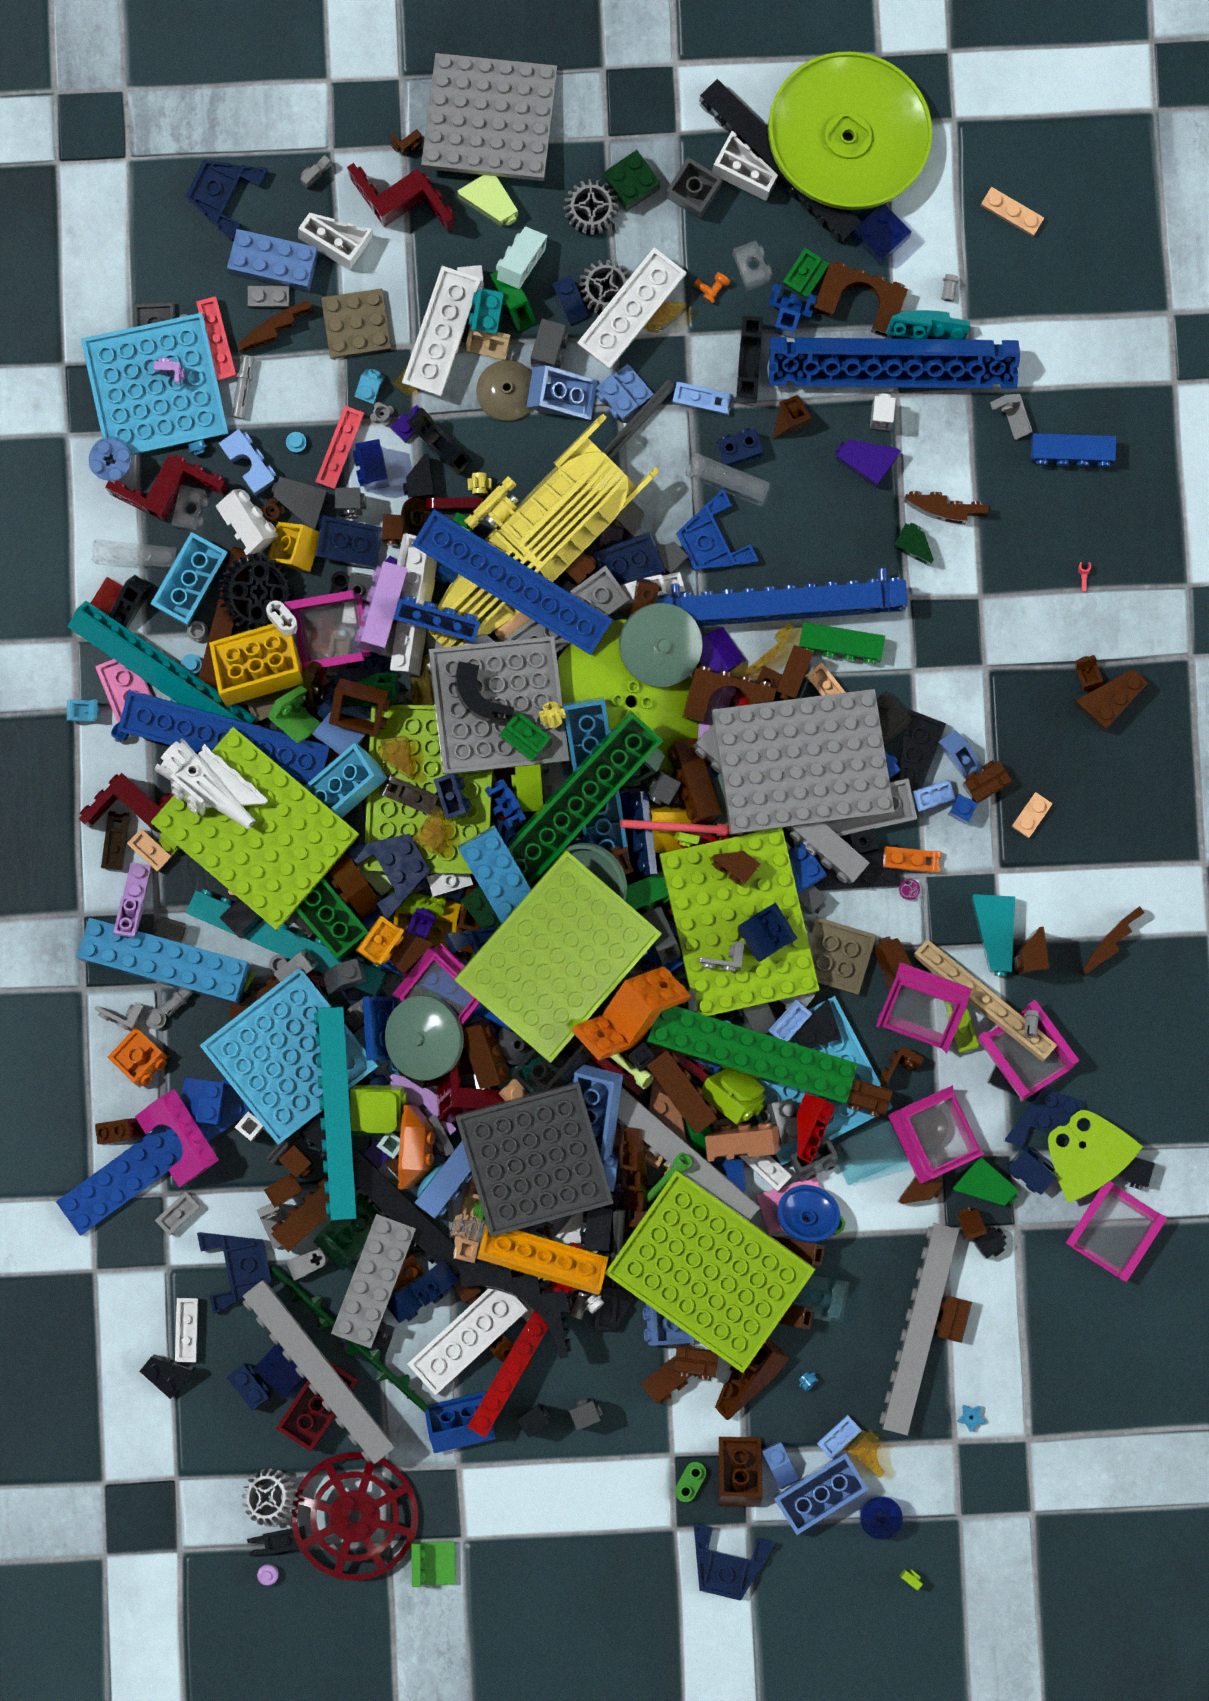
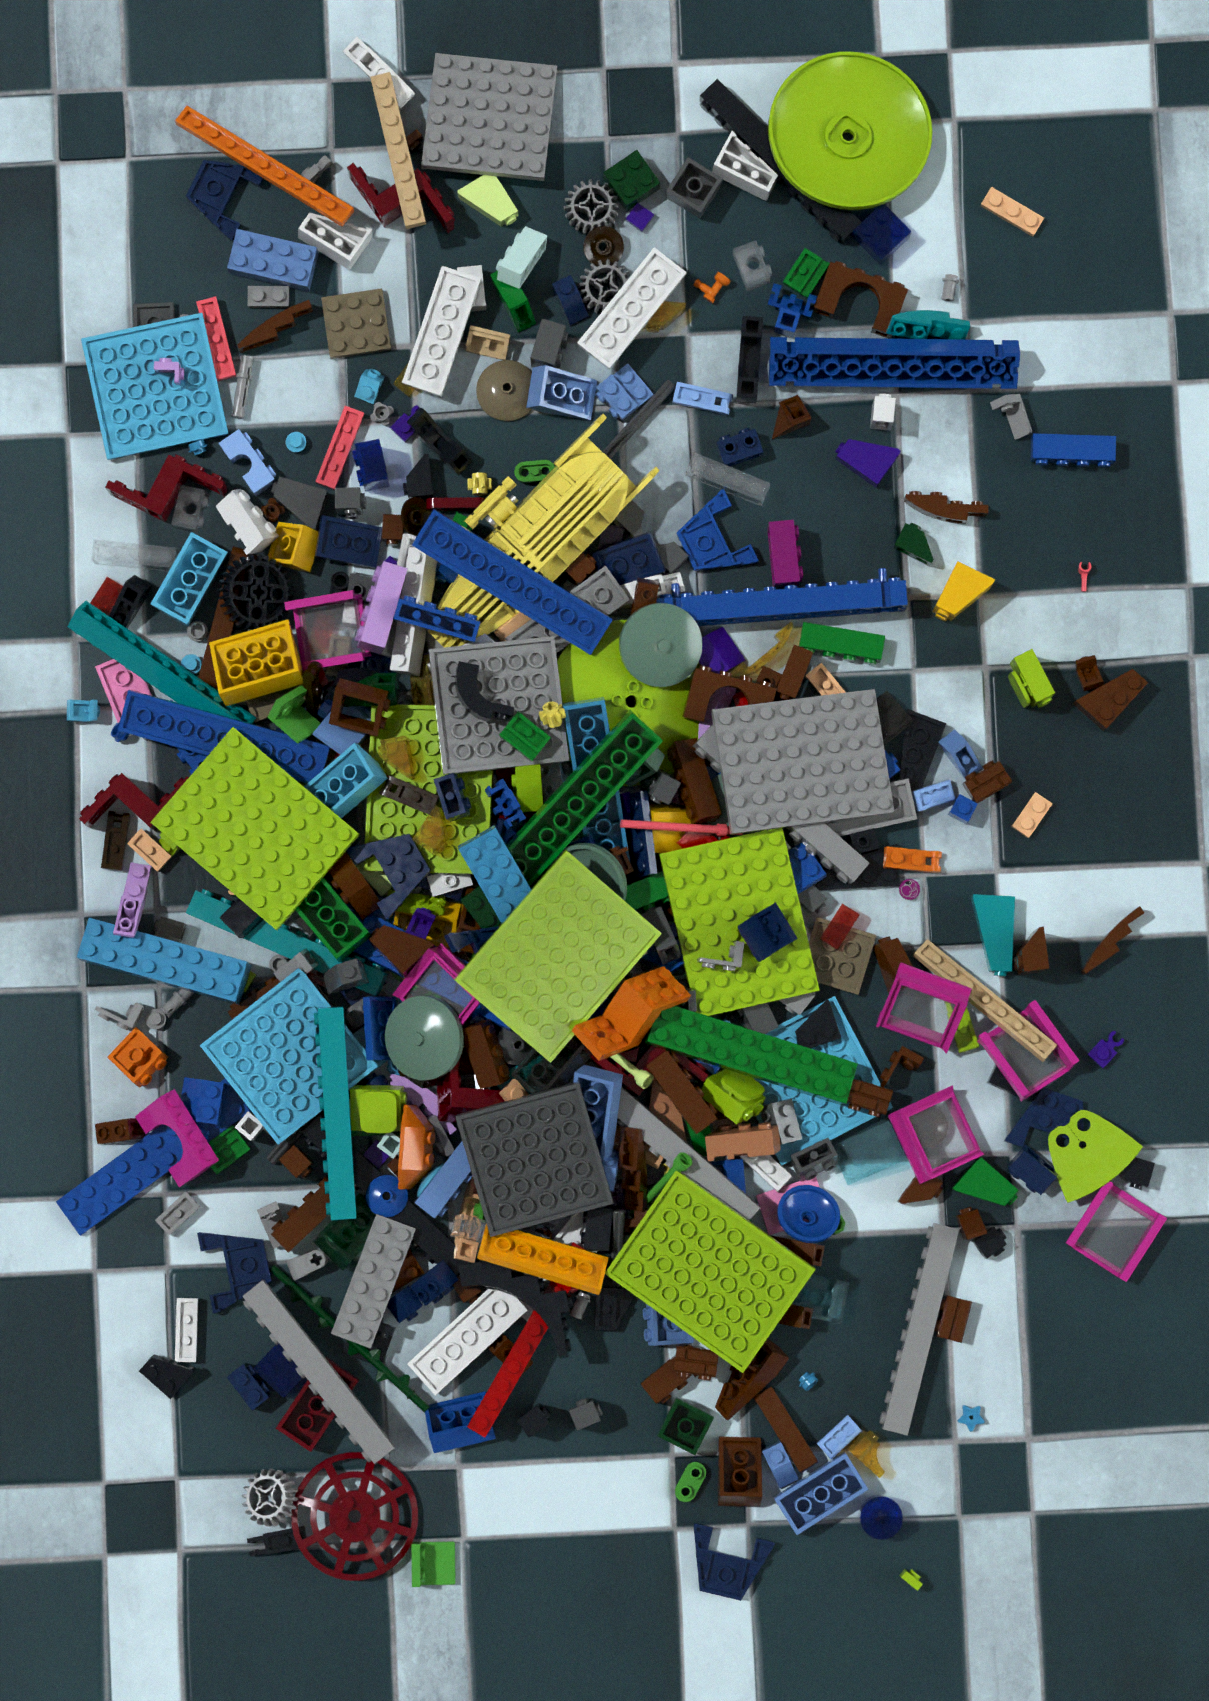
medium blue brick [88,436,132,481] -> none
white piece [155,739,268,830] -> none
lavender piece [257,1564,279,1586] -> none
reddish brown slope [264,1174,302,1208] -> none
white beam [266,601,297,636] -> none
light orange bracket [356,916,404,965] -> none
teal bracket [469,288,504,334] -> none
white plate [585,1295,604,1314] -> none
black tile [626,1041,656,1071] -> none
lime plate [674,831,700,847] -> none
reddish brown slope [710,851,760,885] -> none
light blue plate [768,1000,812,1041] -> none
red slope [797,1093,835,1164] -> none
light grey pin [1024,1010,1040,1038] -> none
none -> orange plate [175,106,354,227]
none -> green plate [209,1125,251,1175]
none -> white slope [343,37,415,108]
none -> blue dish [366,1175,408,1217]
none -> tan plate [370,72,426,229]
none -> bright green plate [514,460,555,483]
none -> dark brown dish [583,226,624,267]
none -> dark purple tile [626,203,654,232]
none -> dark green brick [657,1397,714,1455]
none -> reddish brown slope [754,1386,818,1474]
none -> magenta brick [767,520,803,590]
none -> clear red plate [820,903,860,950]
none -> yellow slope [932,561,995,621]
none -> lime brick [1008,649,1055,708]
none -> dark purple plate [1087,1031,1124,1069]

